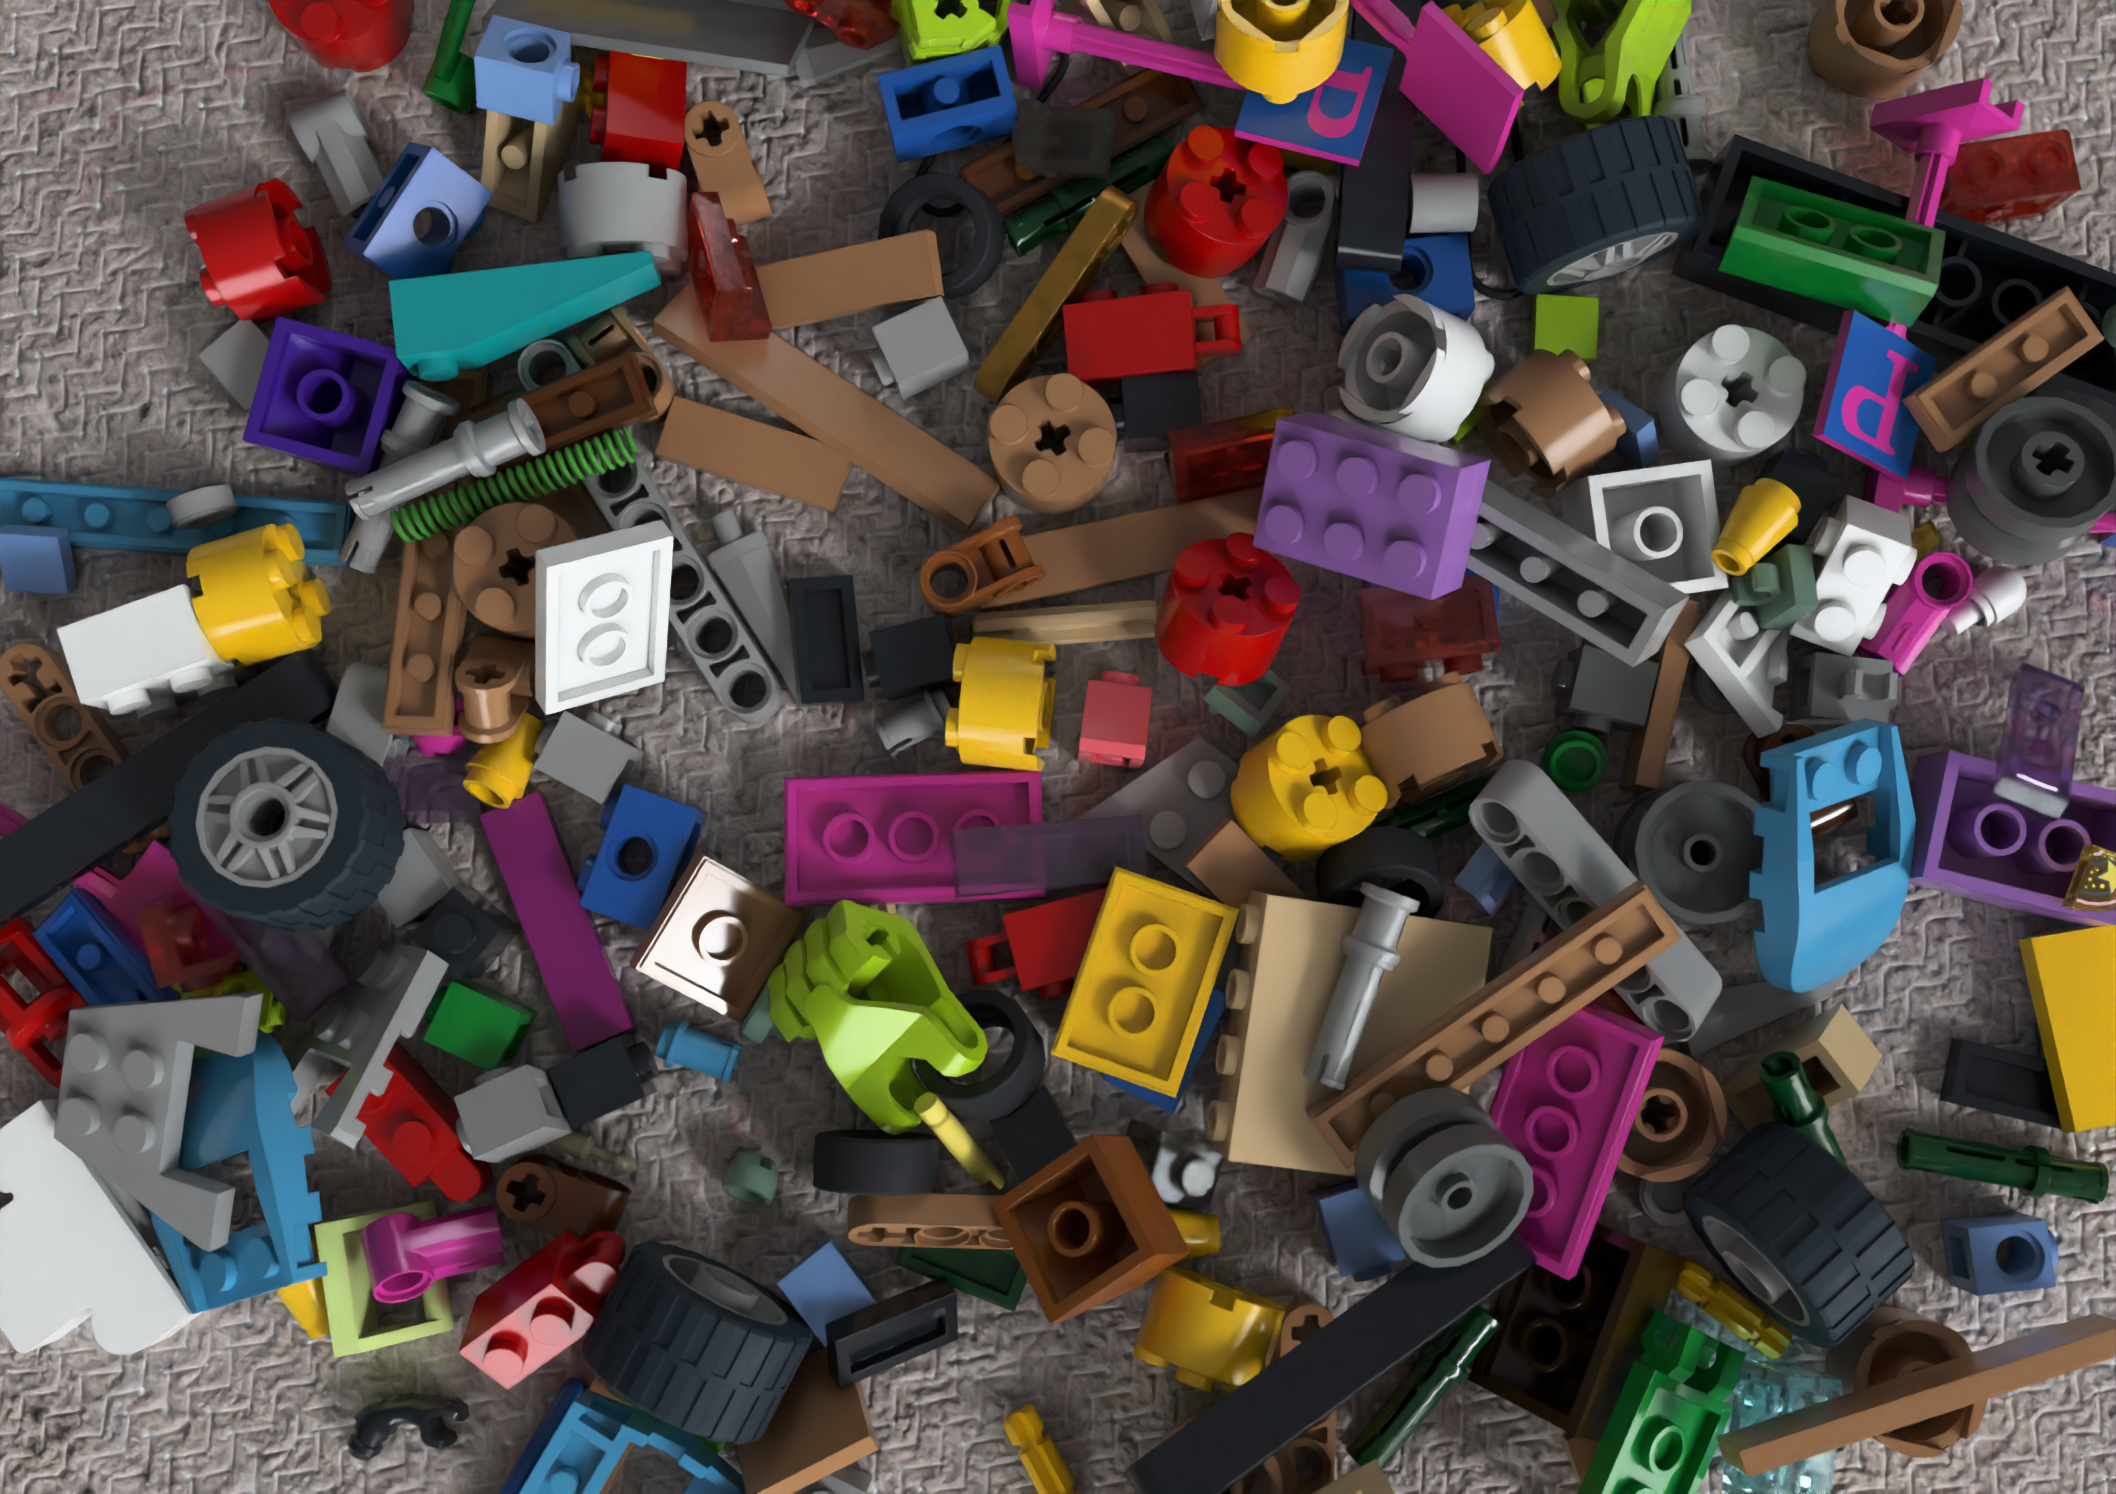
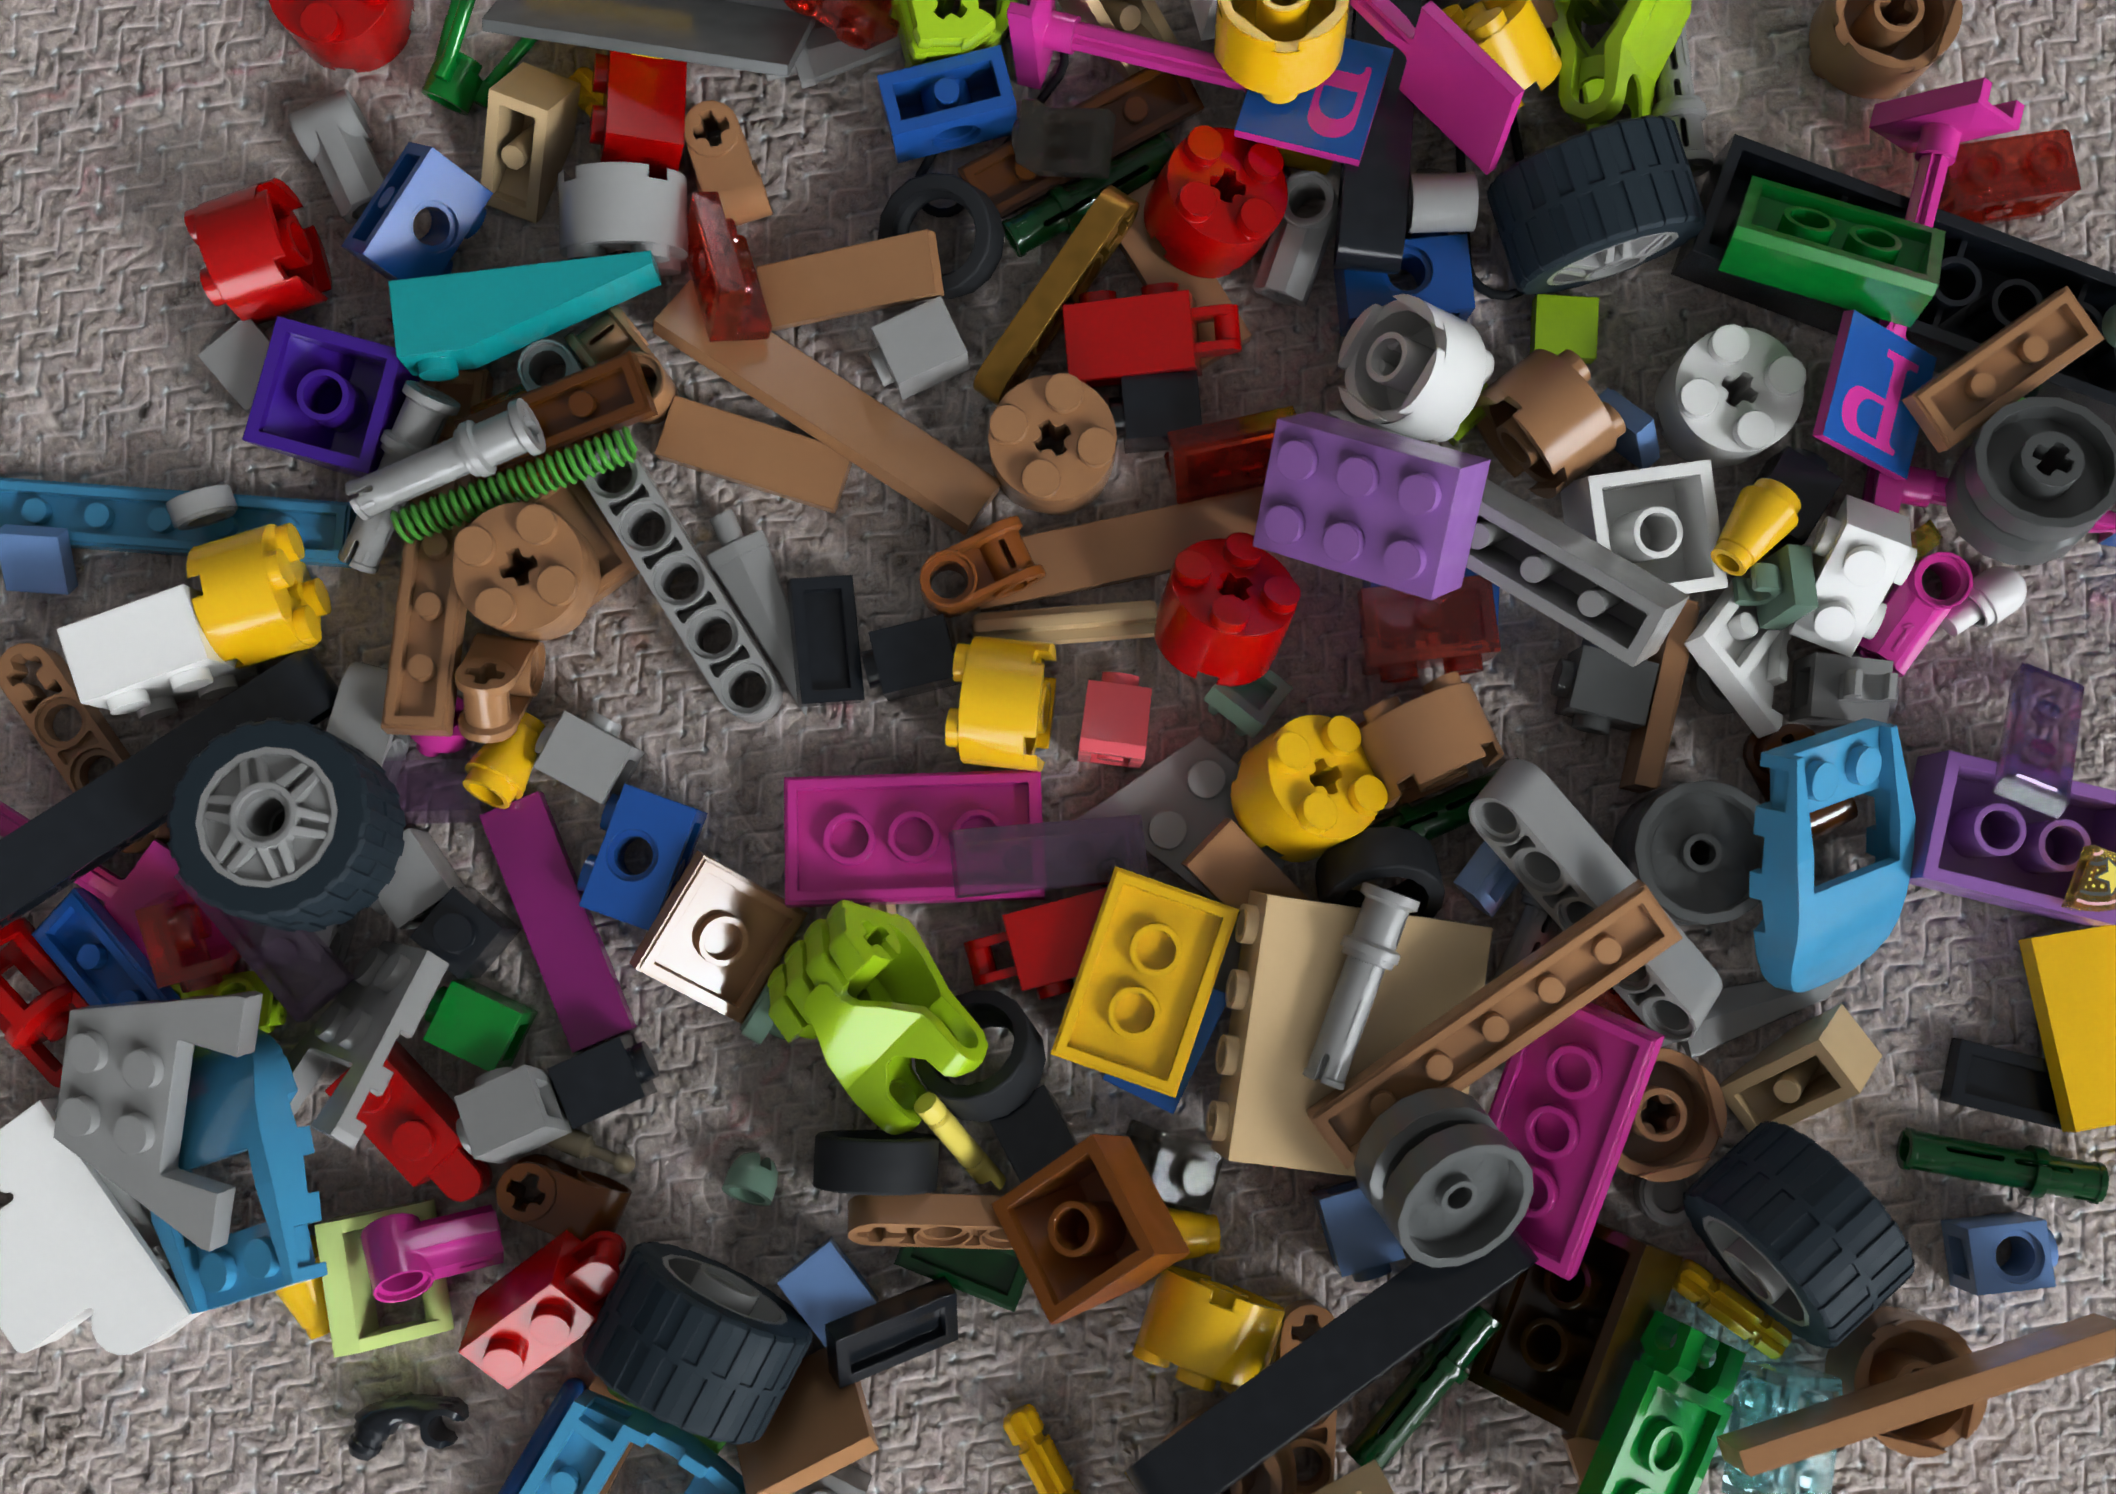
medium blue brick [474,14,580,126] -> none
white plate [535,520,674,715] -> none
dark azure pin [655,1018,743,1084] -> none
light grey pin [874,687,954,757] -> none
green plate [1543,728,1609,792] -> none
dark green pin [1757,1051,1851,1172] -> none

